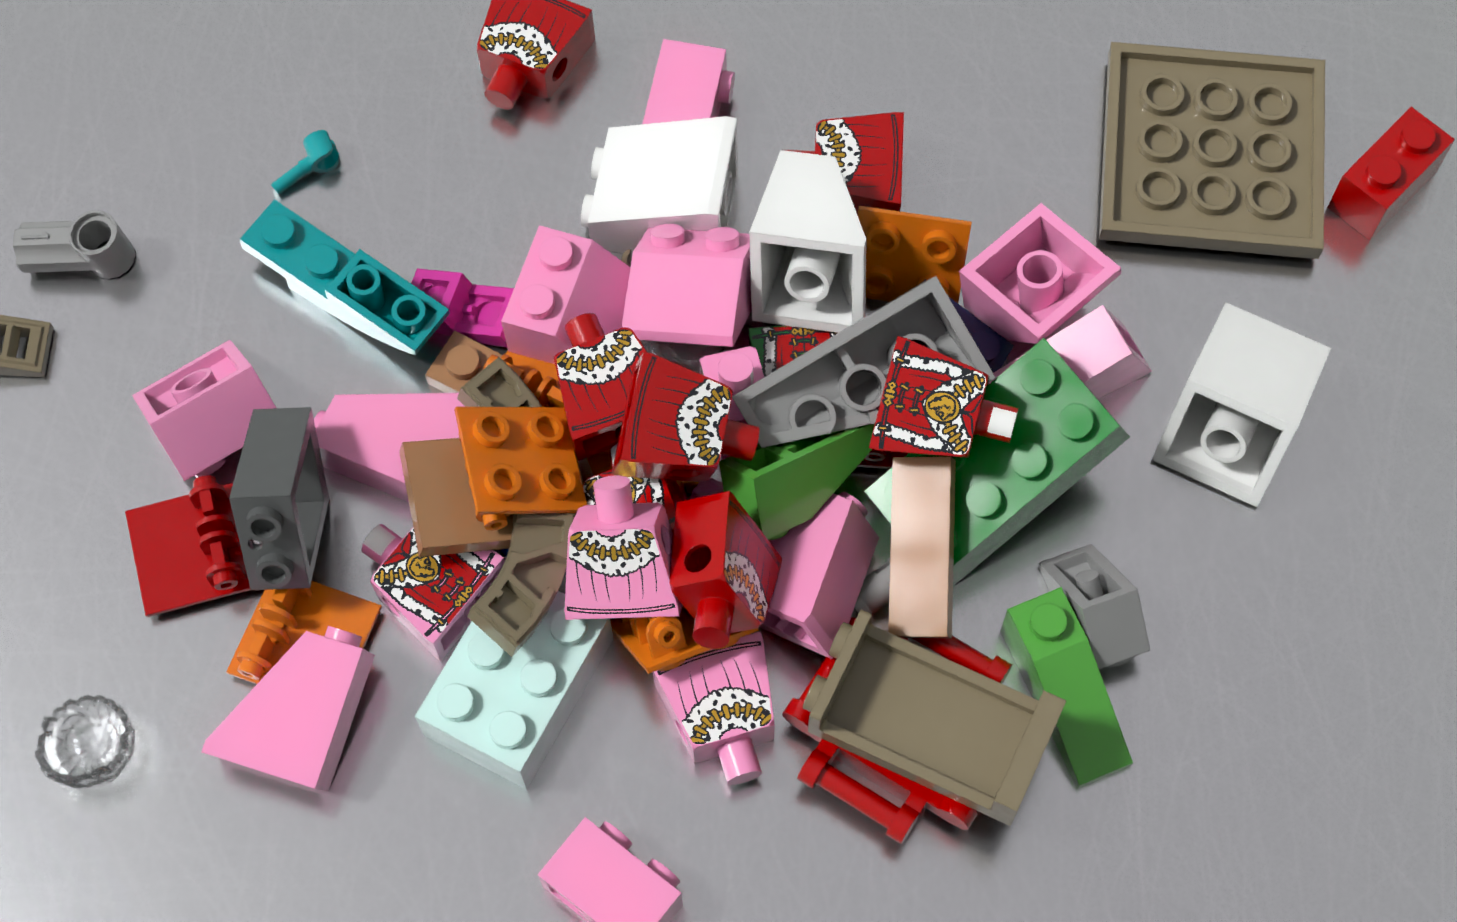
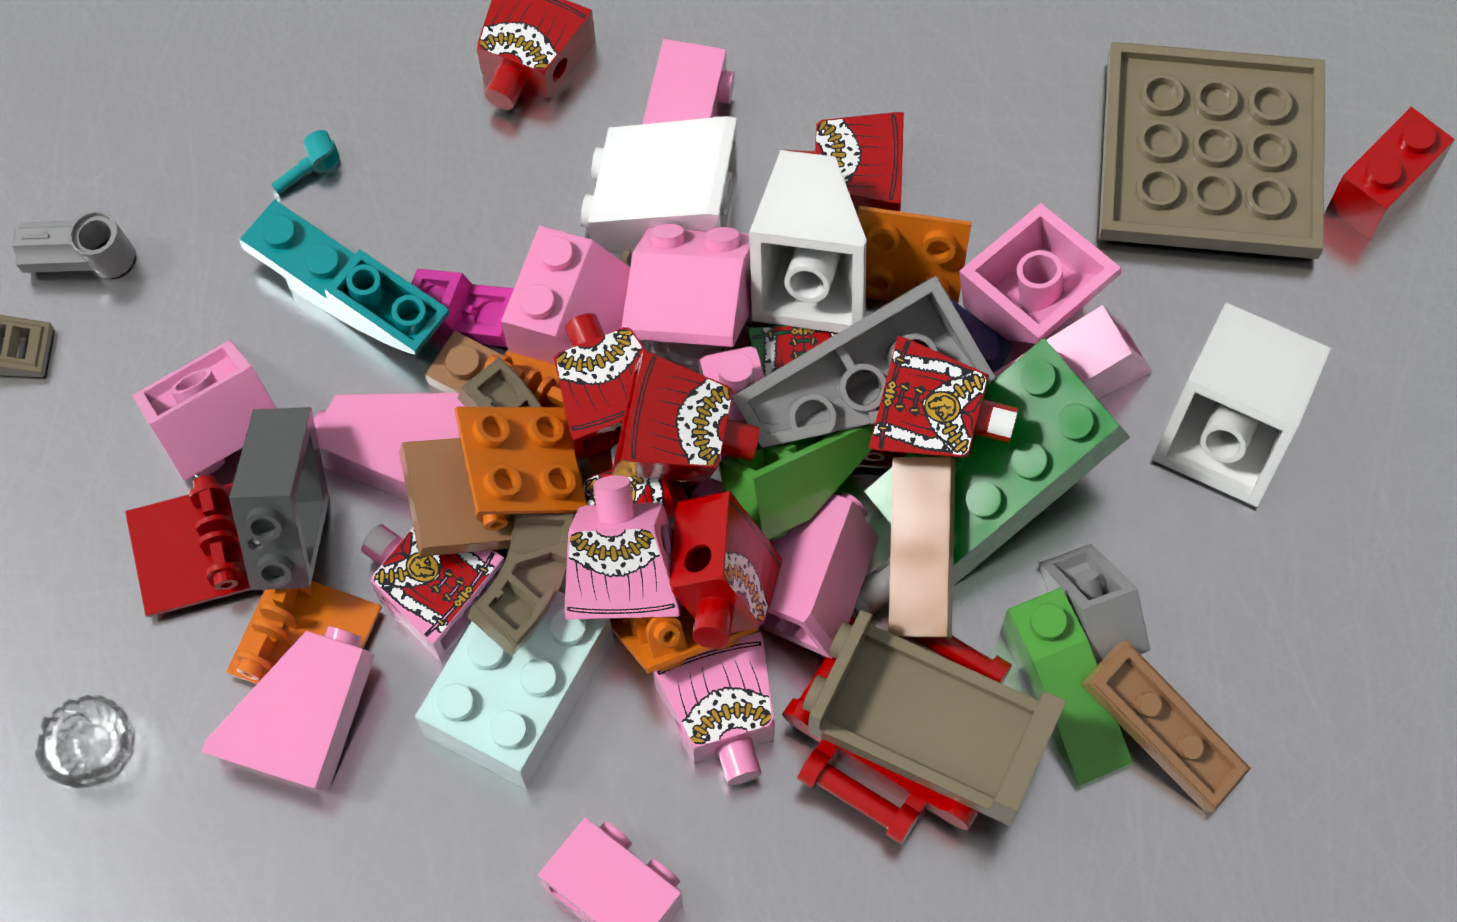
none -> medium nougat tile [1081,640,1251,812]

